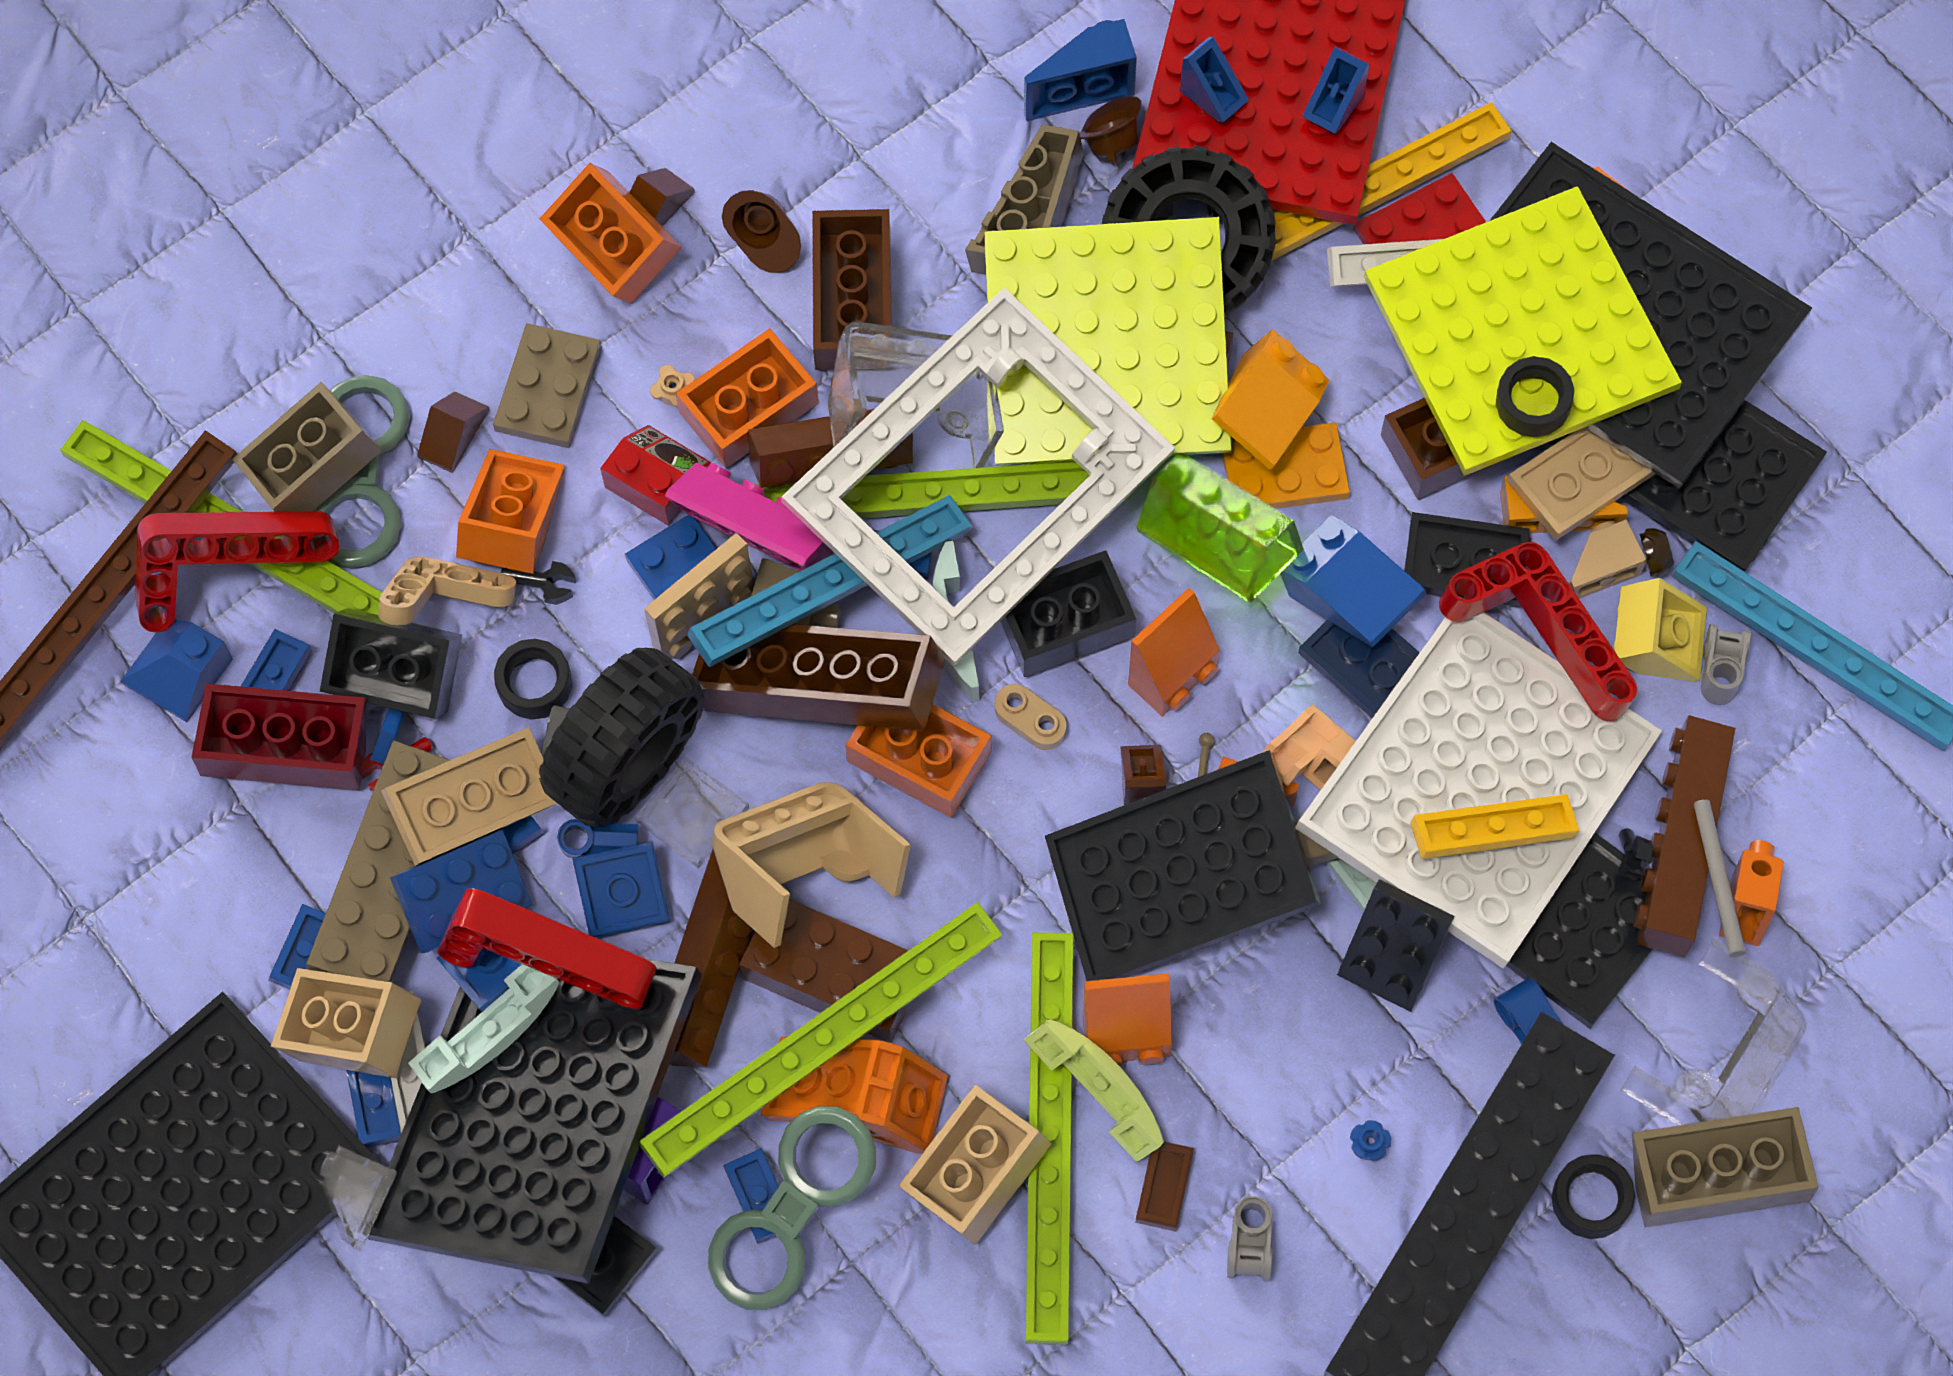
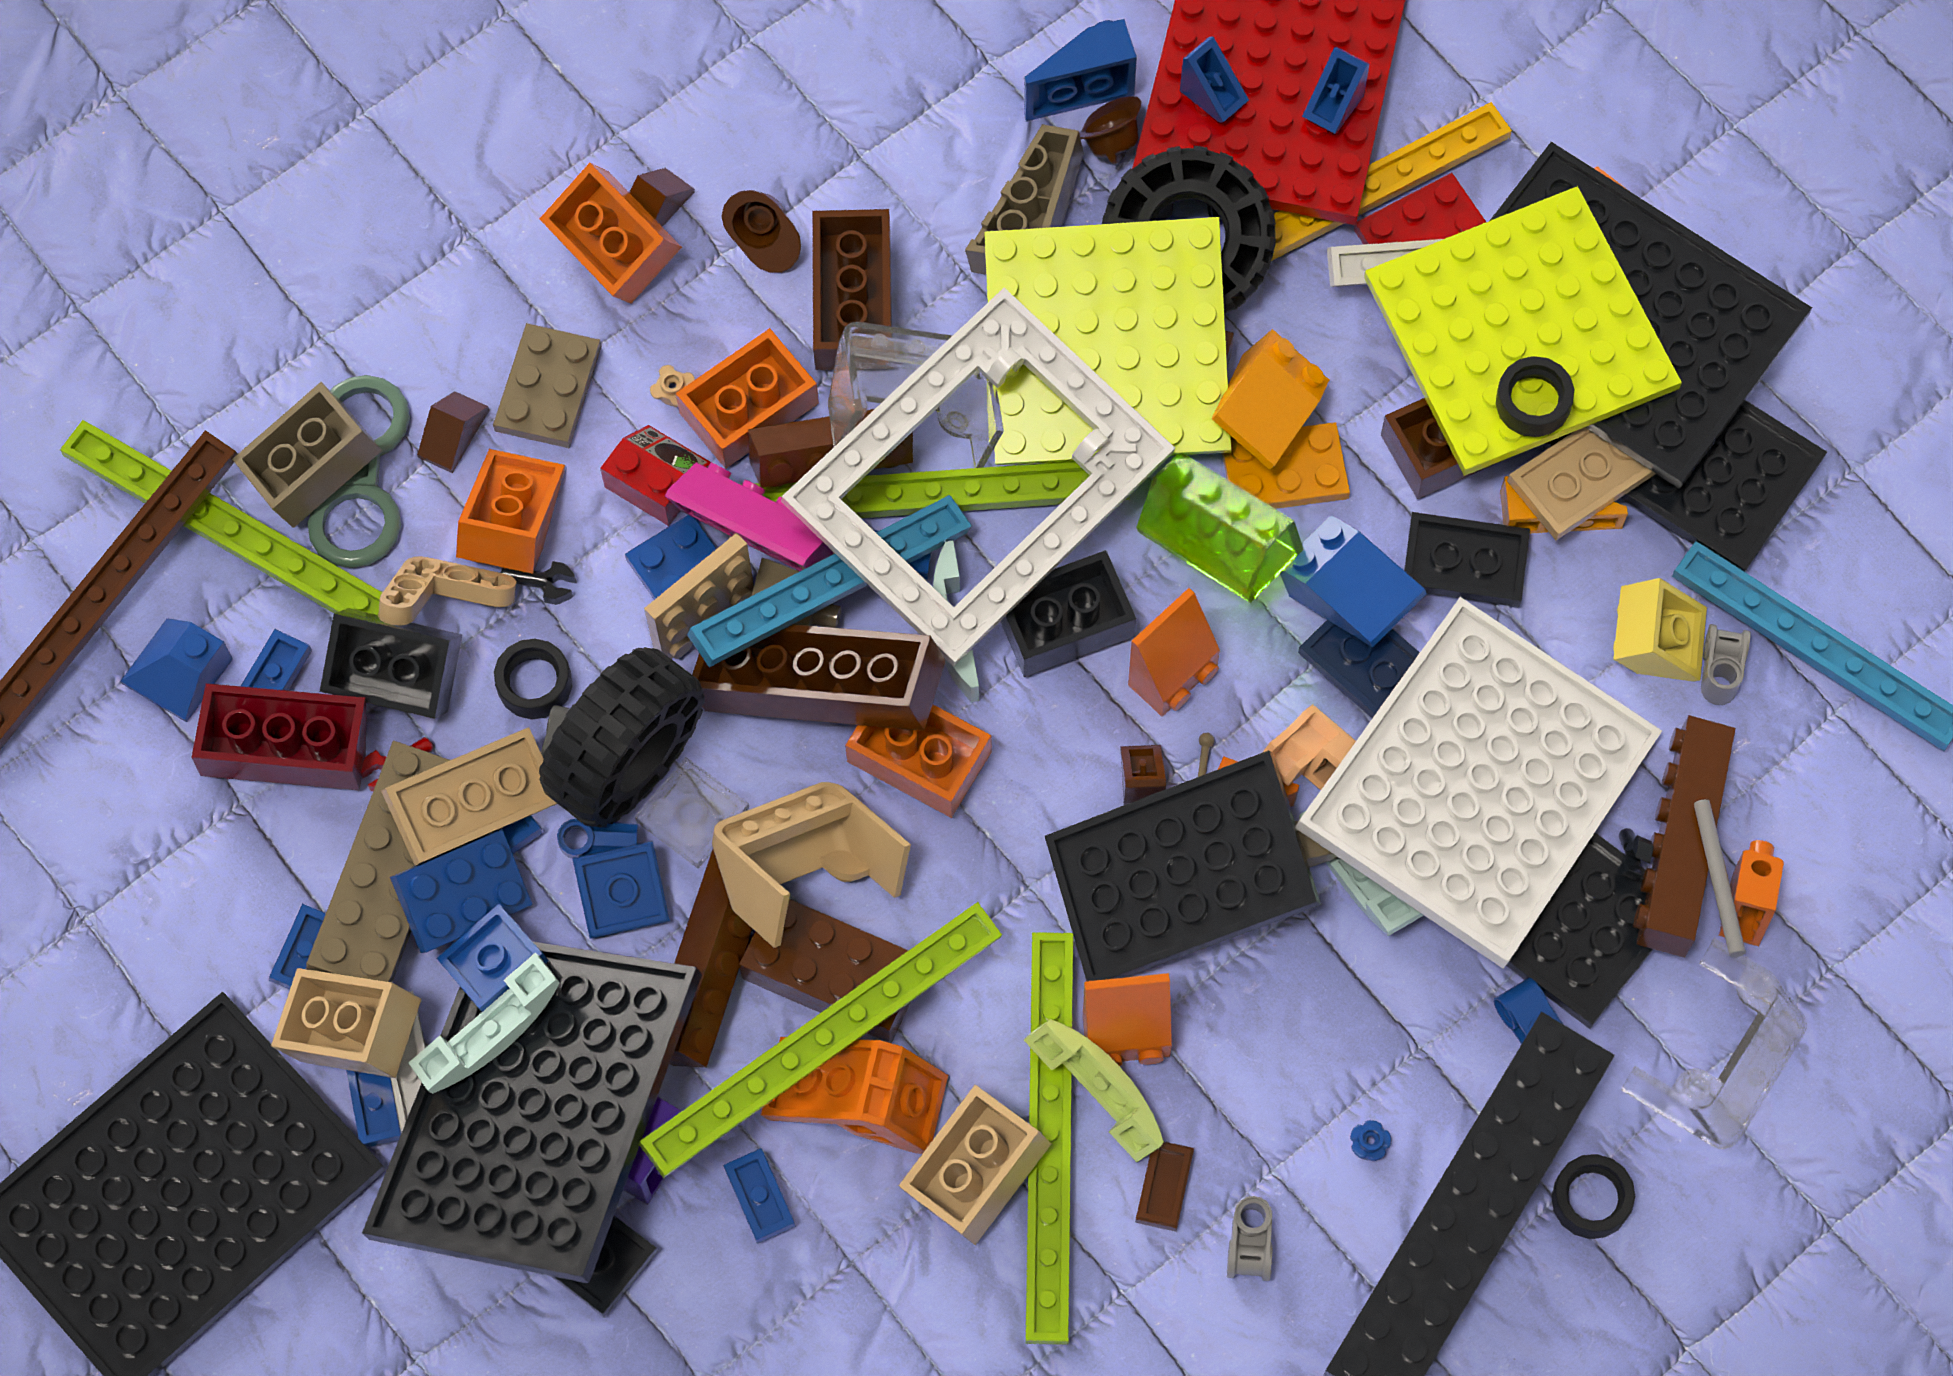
red beam [135,511,340,633] -> none
clear slope [320,1145,397,1251] -> none
blue tile [370,708,404,764] -> none
red beam [437,888,657,1009] -> none
sand green bar [708,1106,876,1310] -> none
tan plate [994,684,1066,750] -> none
black plate [1337,879,1455,1012] -> none
yellow plate [1410,794,1579,859] -> none
red beam [1439,542,1637,721] -> none
tan slope [1569,520,1647,599] -> none
dark tan slope [1632,1107,1819,1227] -> none
dark brown plate [1639,528,1674,577] -> none

